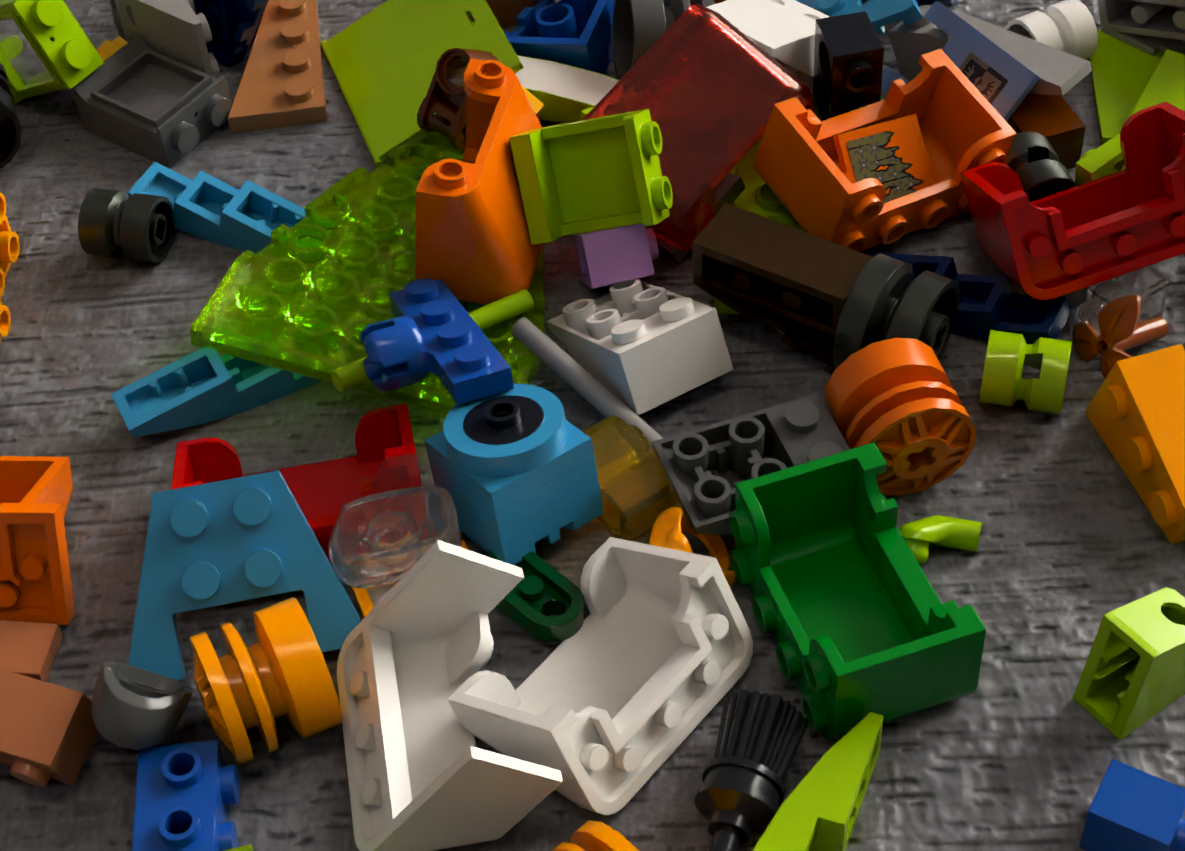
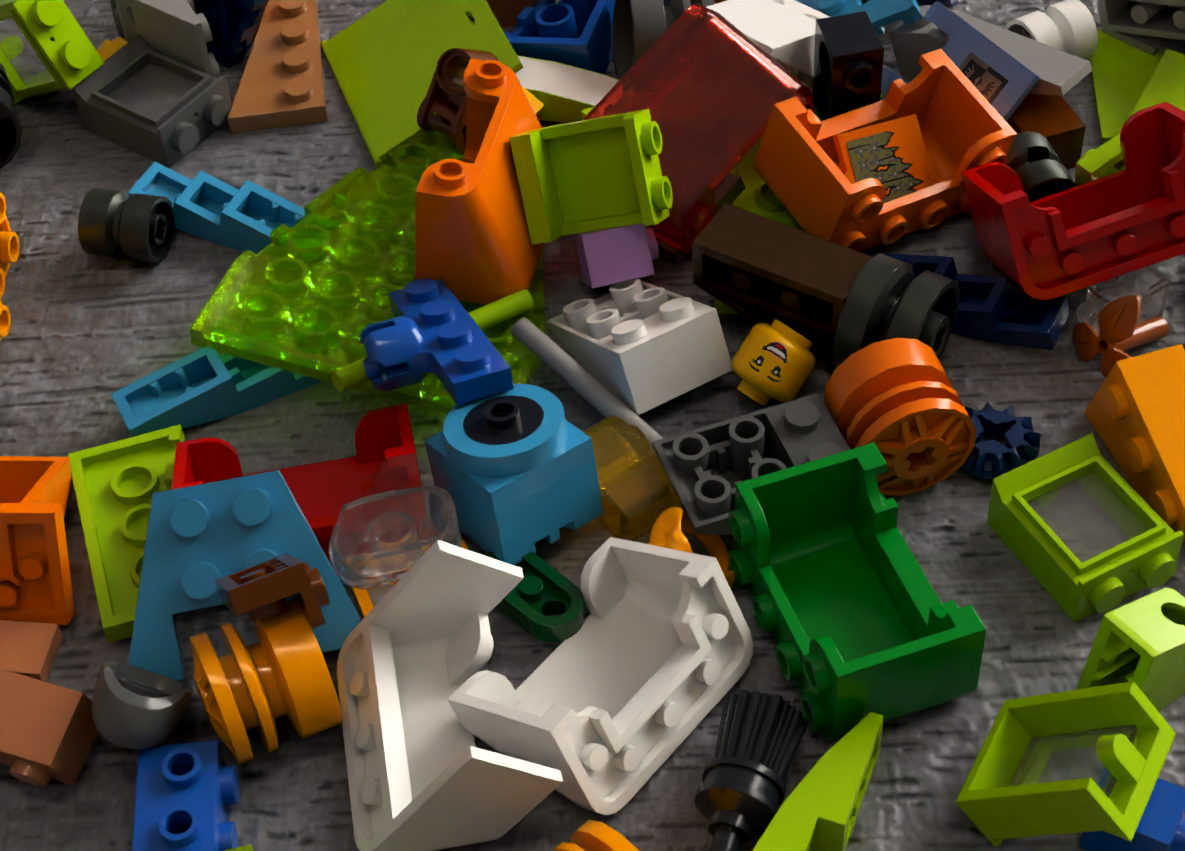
lime arm [899,515,982,564] -> none
lime wheel [979,330,1072,414] -> none
none -> lime wing [68,424,185,643]
none -> reddish brown bracket [215,553,330,628]
none -> yellow head [731,319,816,406]
none -> lime window [955,681,1176,847]
none -> dark blue gear [959,402,1041,480]
none -> lime window [986,433,1184,622]

